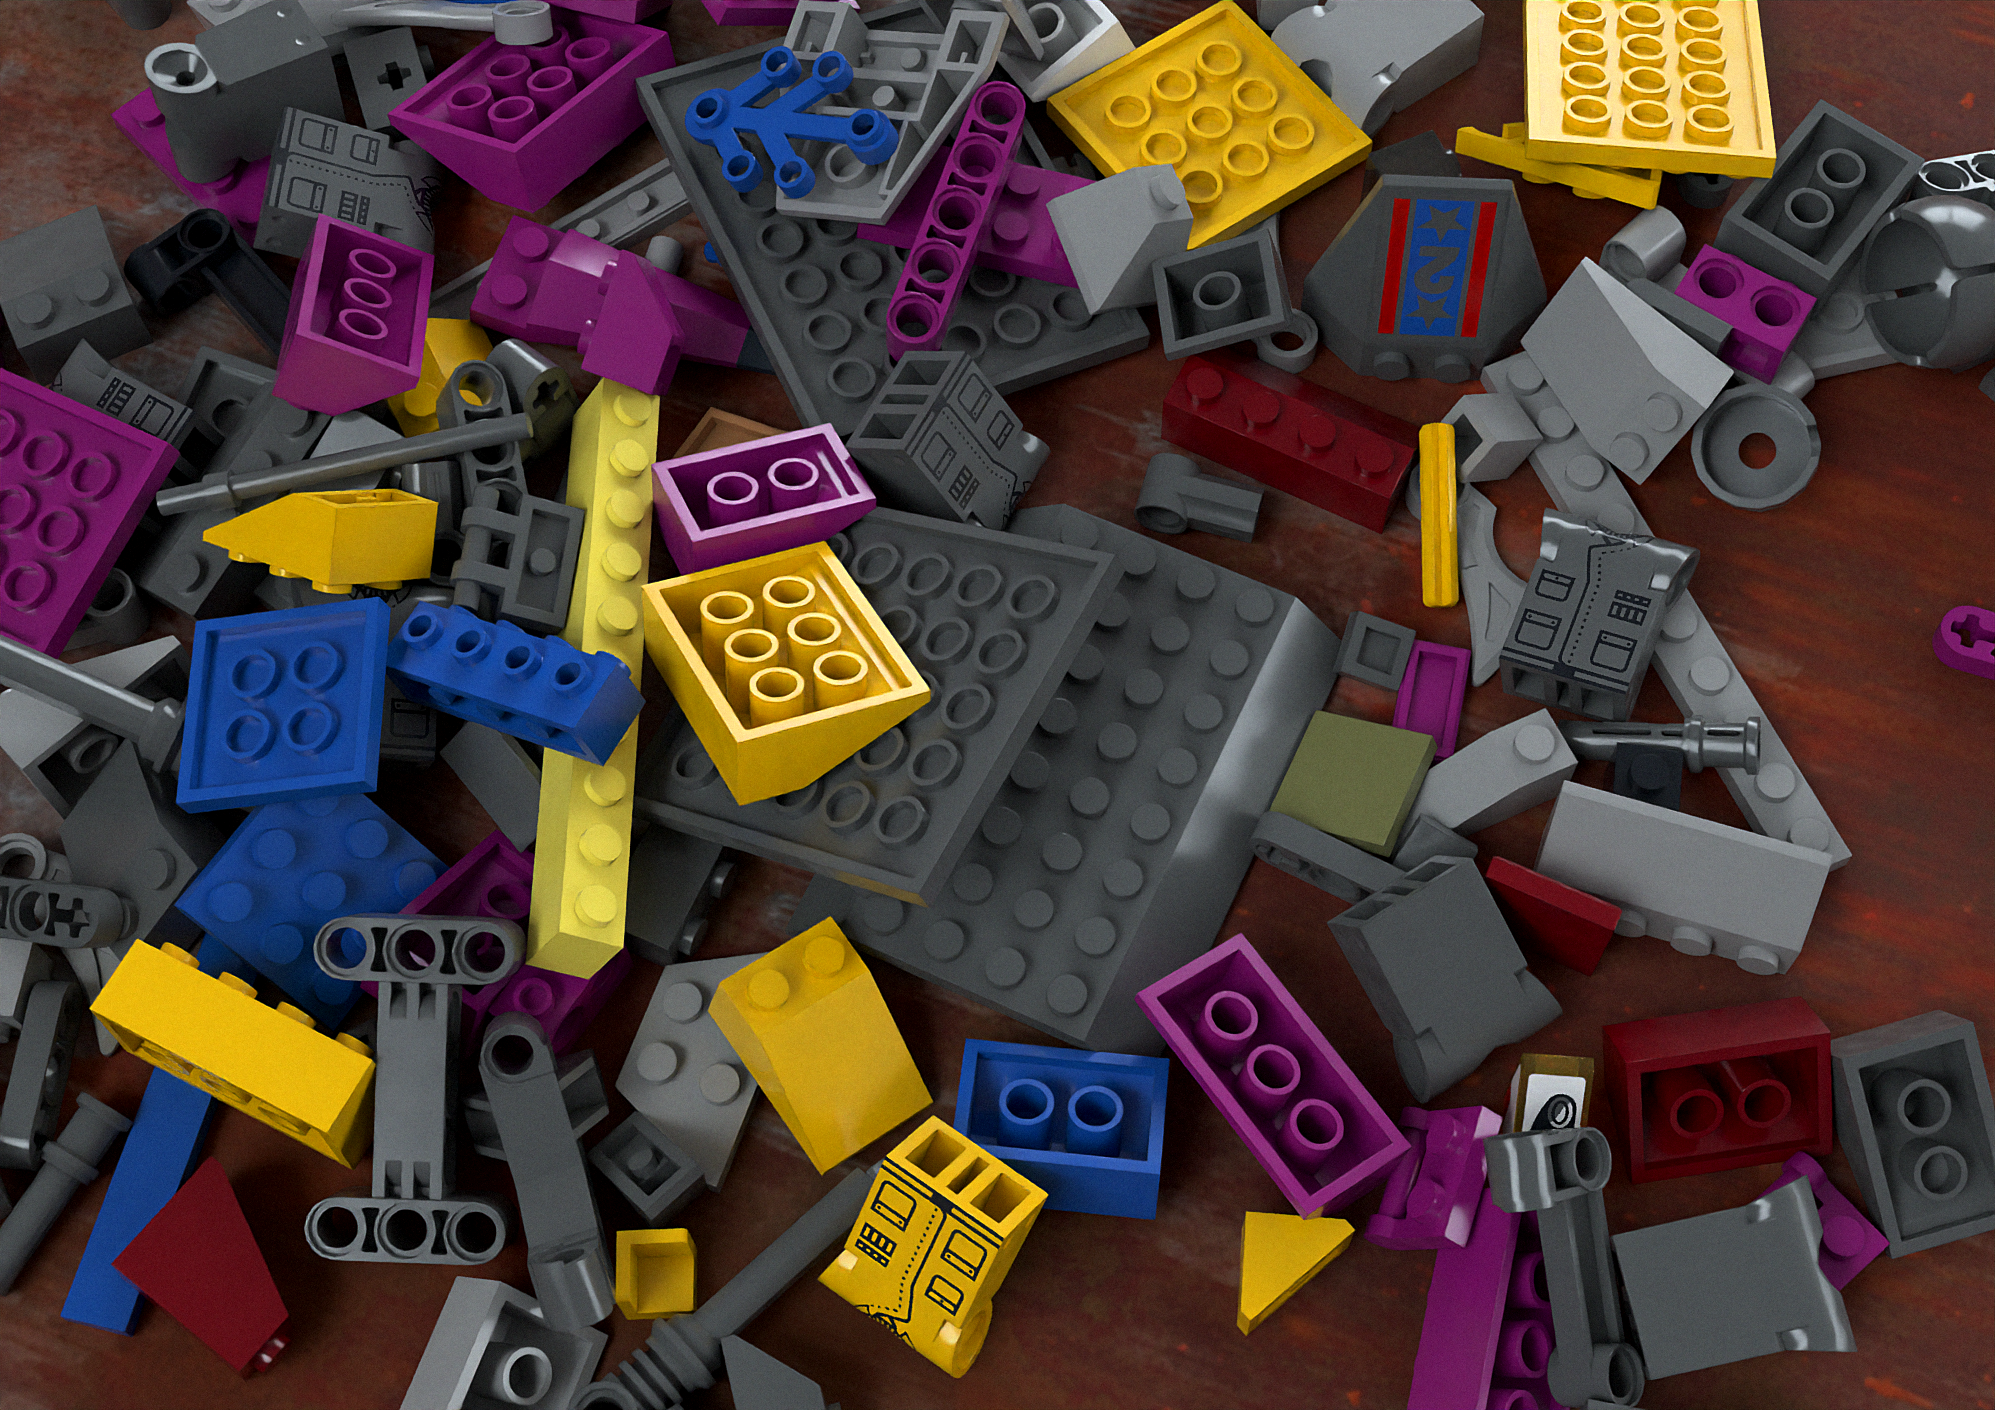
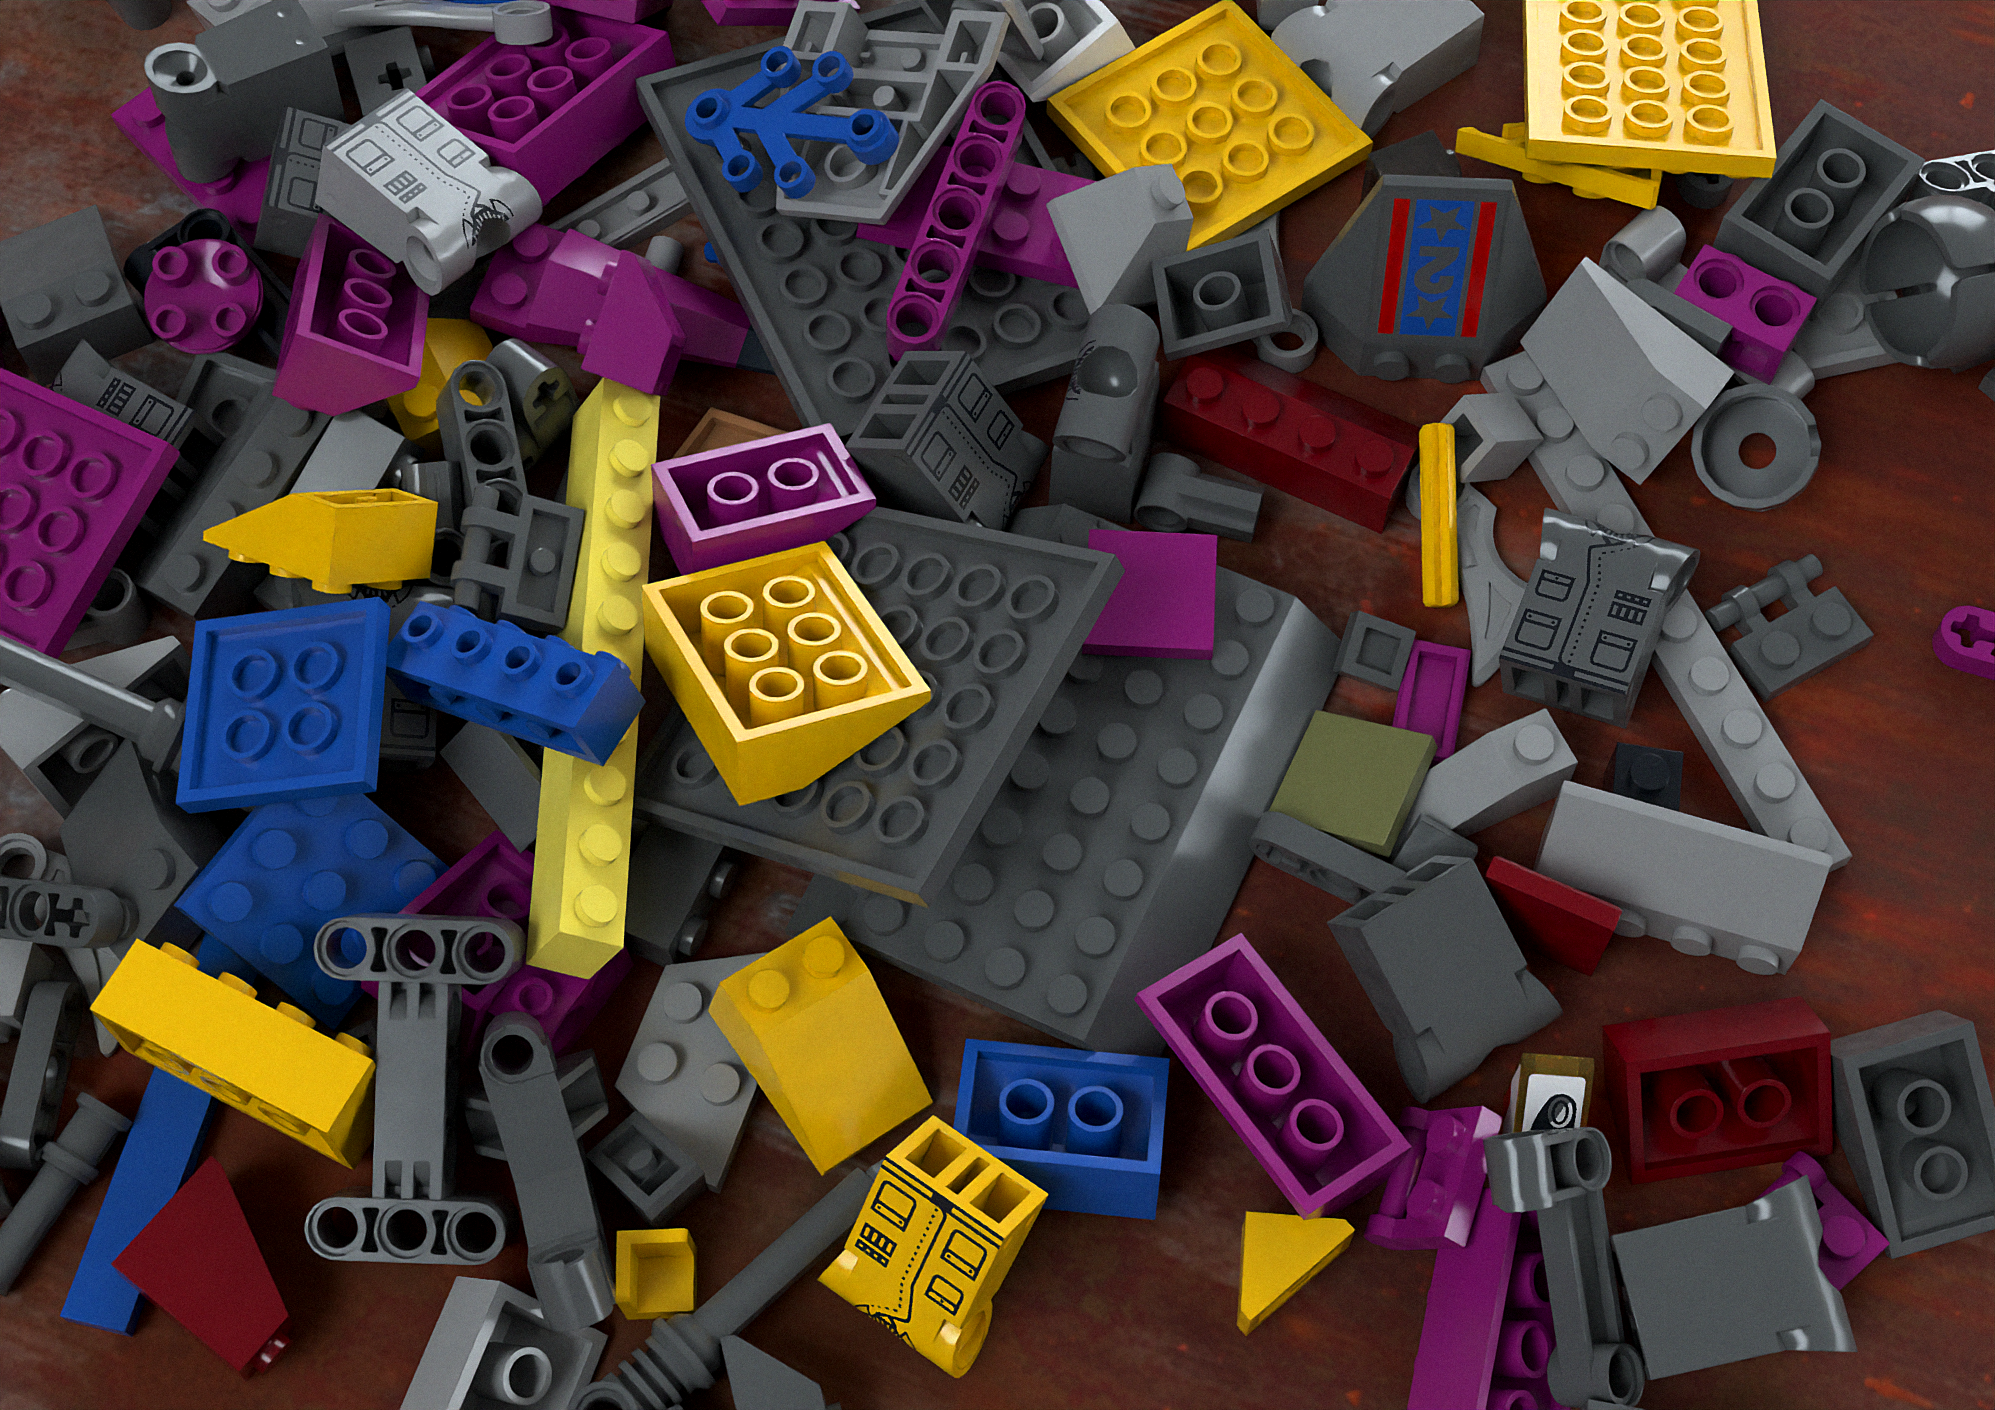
dark grey bar [156,412,533,516] -> none
dark grey pin [1558,715,1761,775] -> none
none -> magenta dish [144,239,264,355]
none -> light grey piece [315,88,543,296]
none -> dark grey piece [1048,304,1160,524]
none -> magenta tile [1082,529,1217,660]
none -> dark grey plate [1705,554,1874,703]

